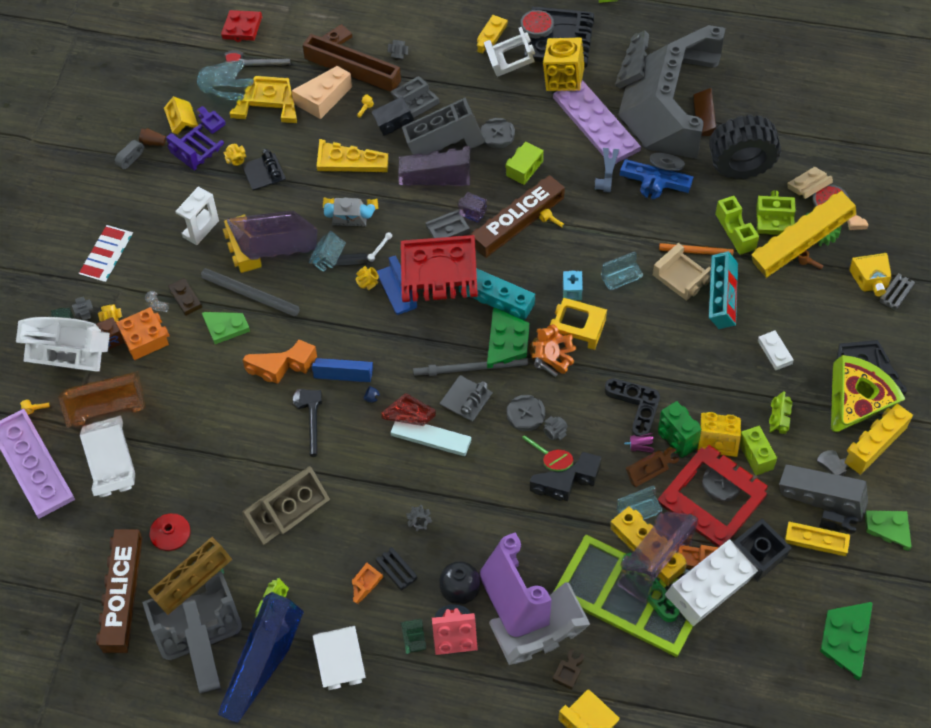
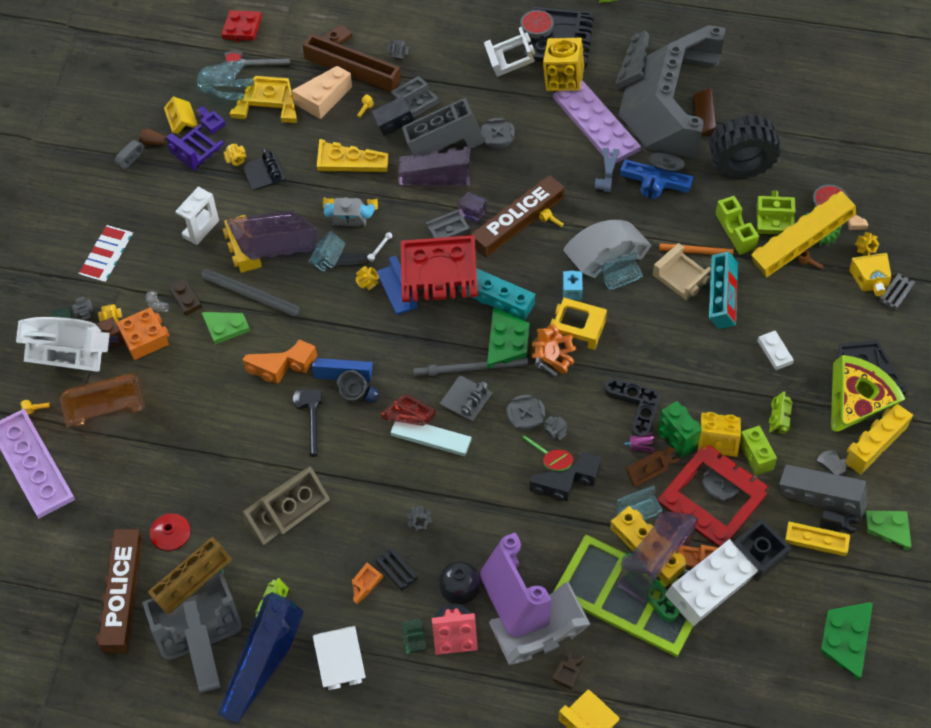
white bracket [80,416,135,497] -> none
yellow hinge [477,15,508,54] -> none
lime brick [505,142,544,185] -> none
tan plate [787,167,833,199] -> none
none -> dark grey hair [336,370,367,401]
none -> light grey panel [563,220,652,278]
none -> yellow gear [855,232,879,256]

